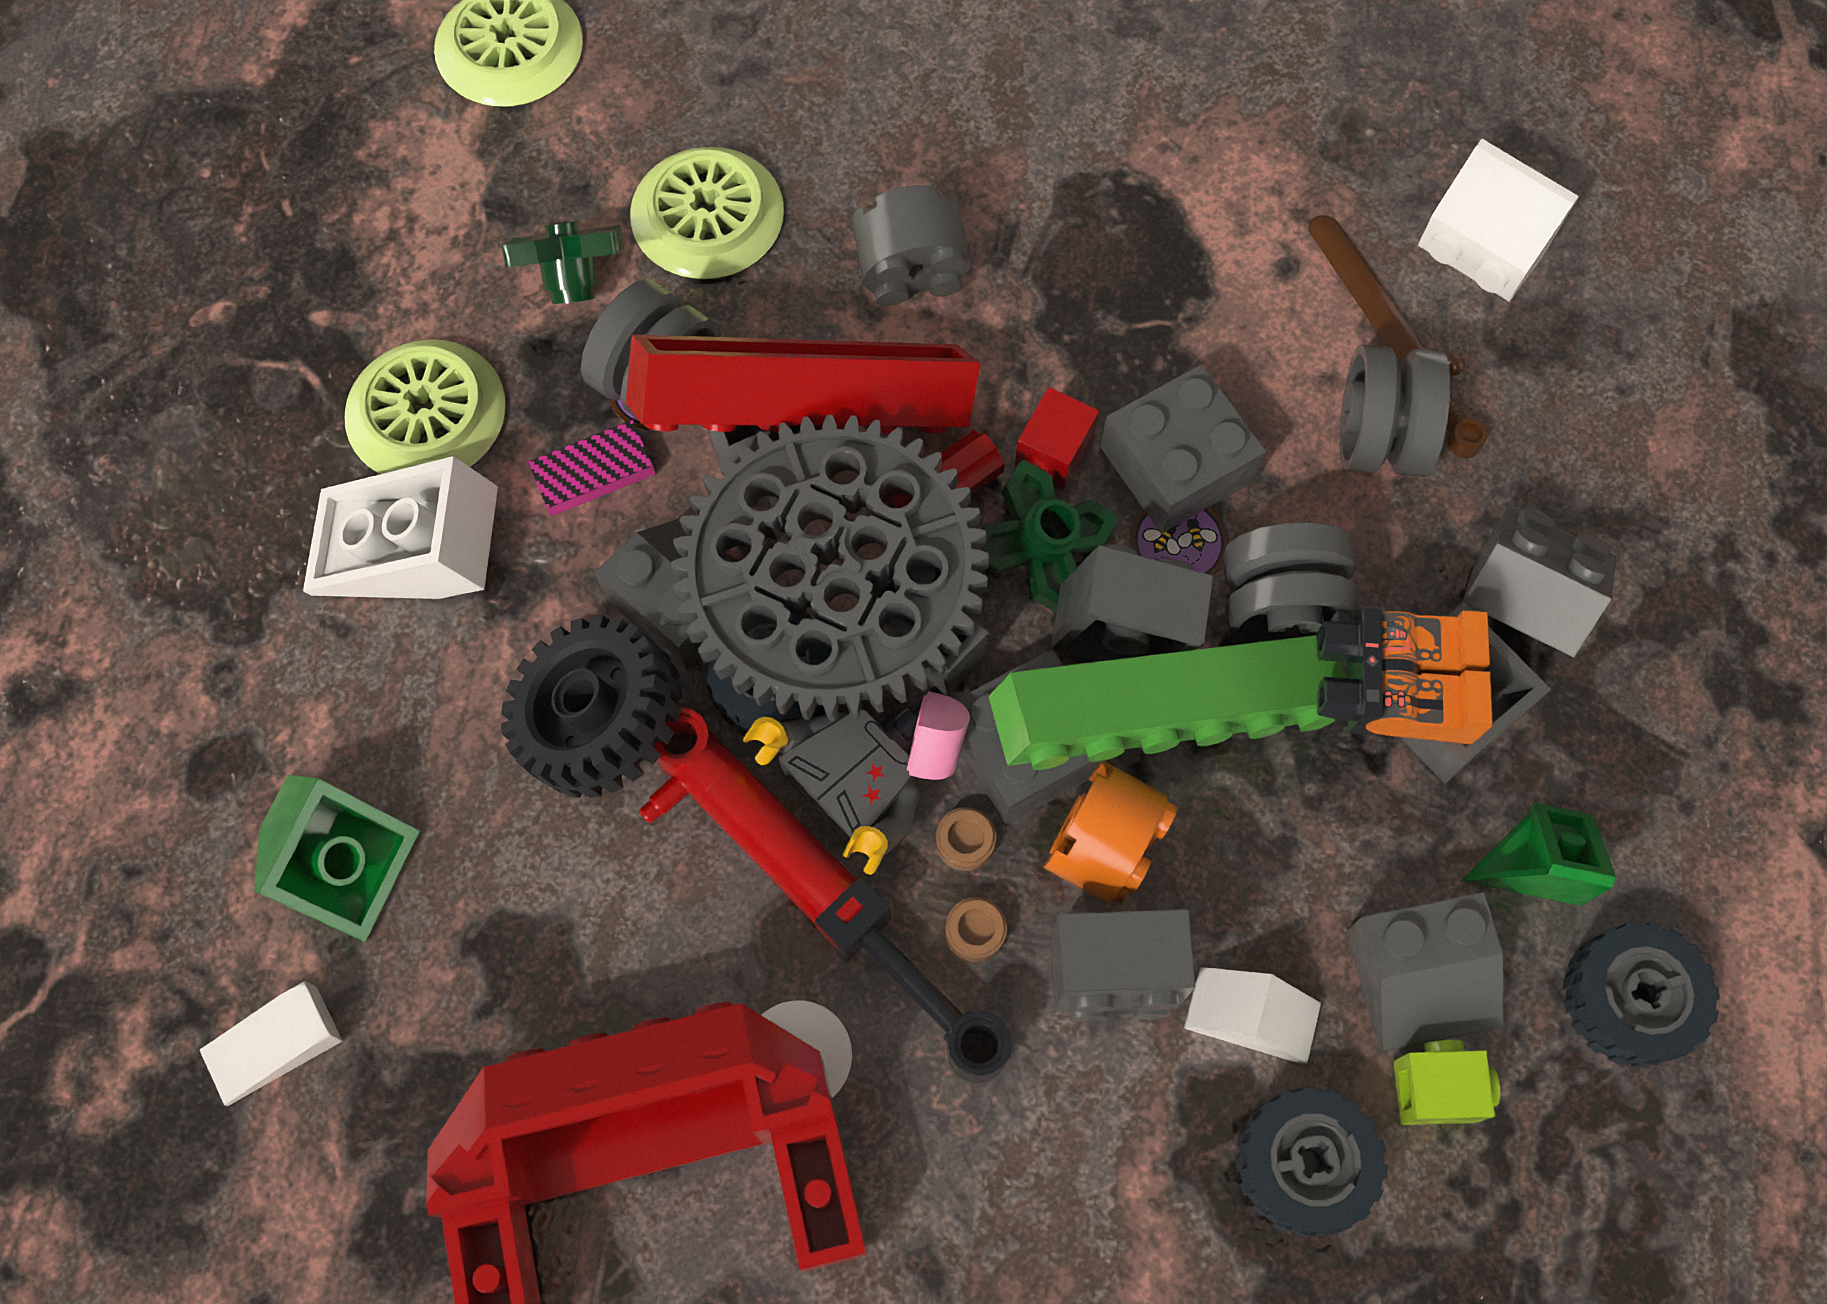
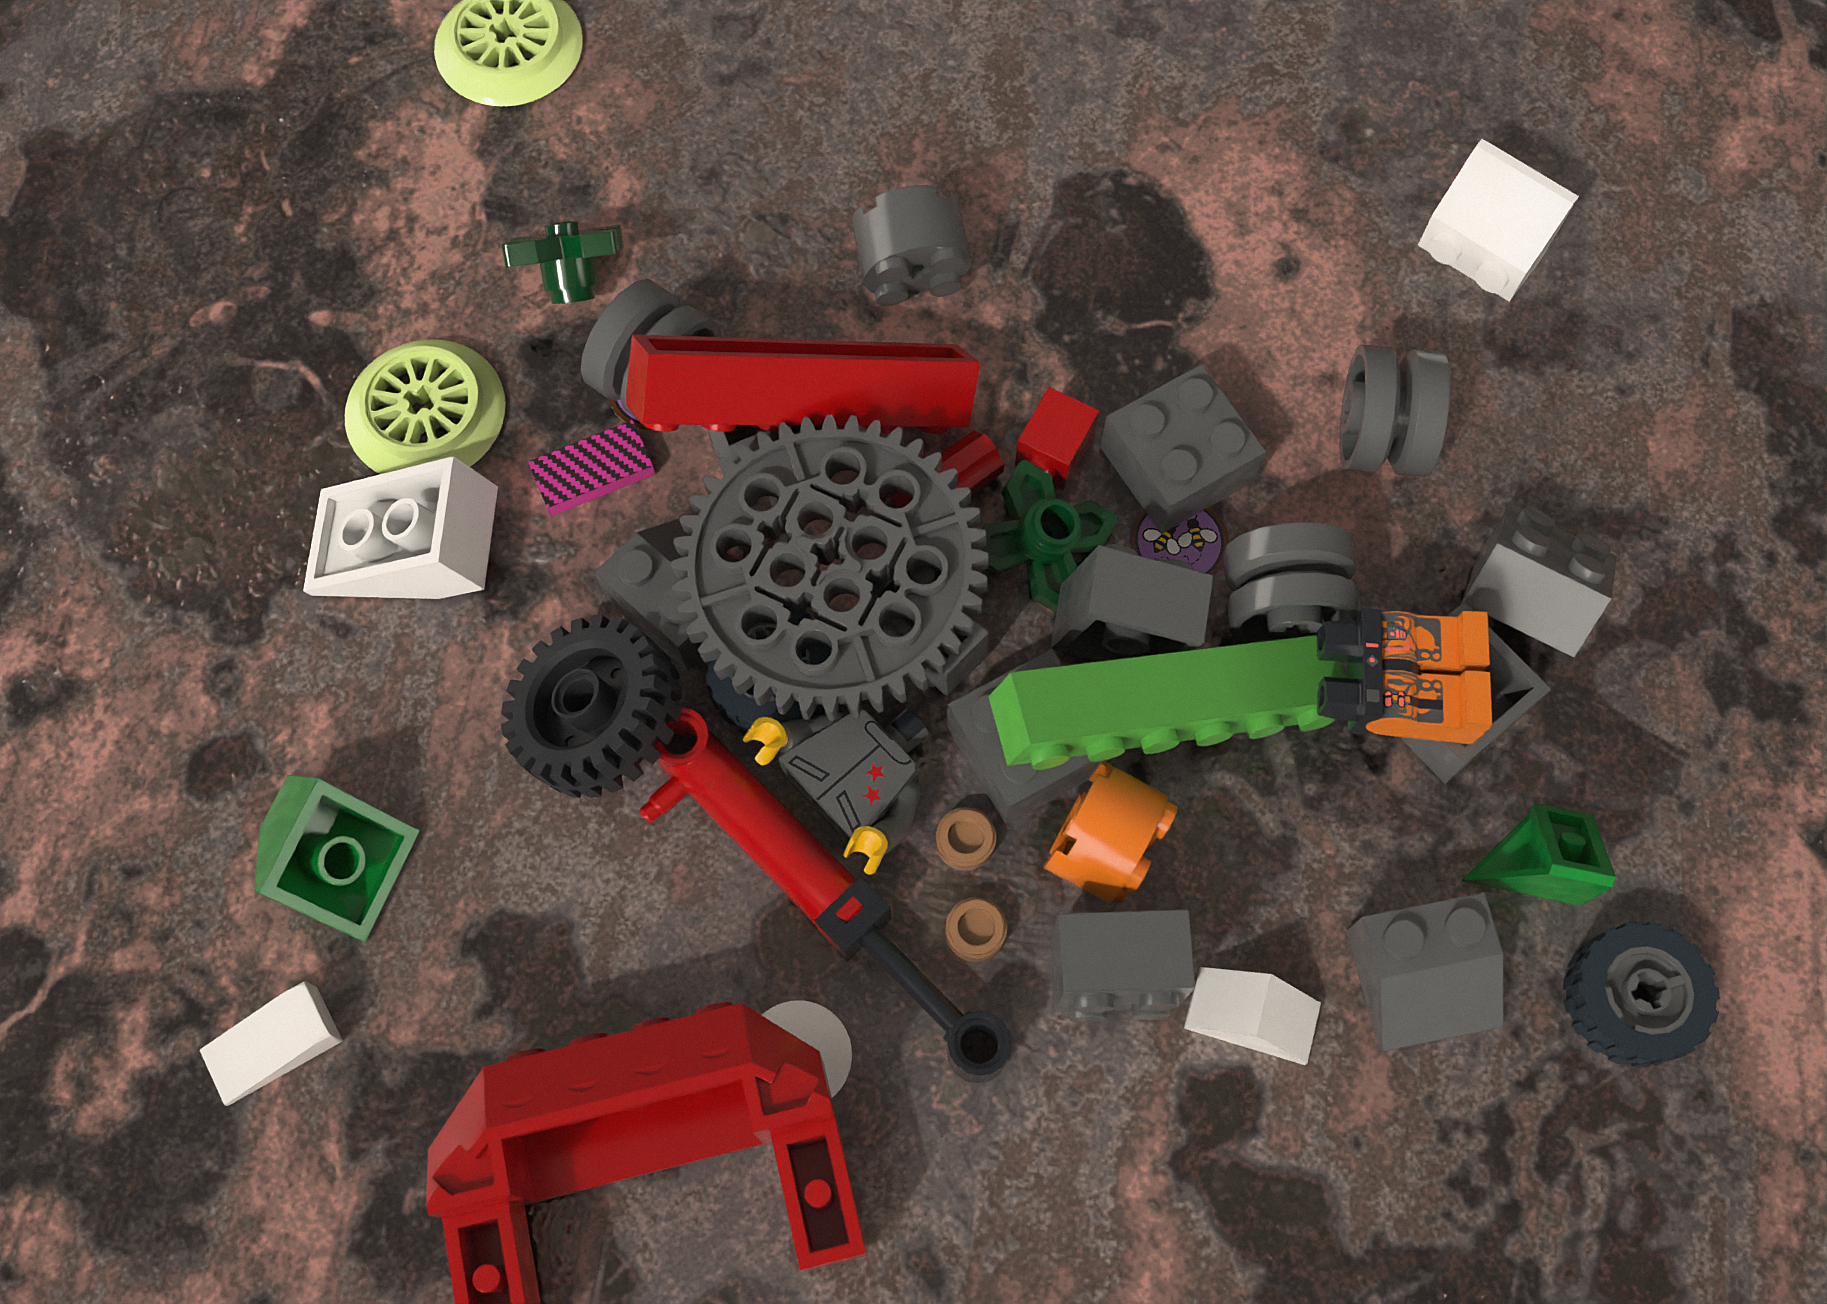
yellowish green piece [630,147,784,279] -> none
bright pink brick [907,691,970,780] -> none
black wheel [1235,1087,1388,1237] -> none
reddish brown sword [1309,215,1488,458] -> none
lime brick [1393,1040,1500,1125] -> none

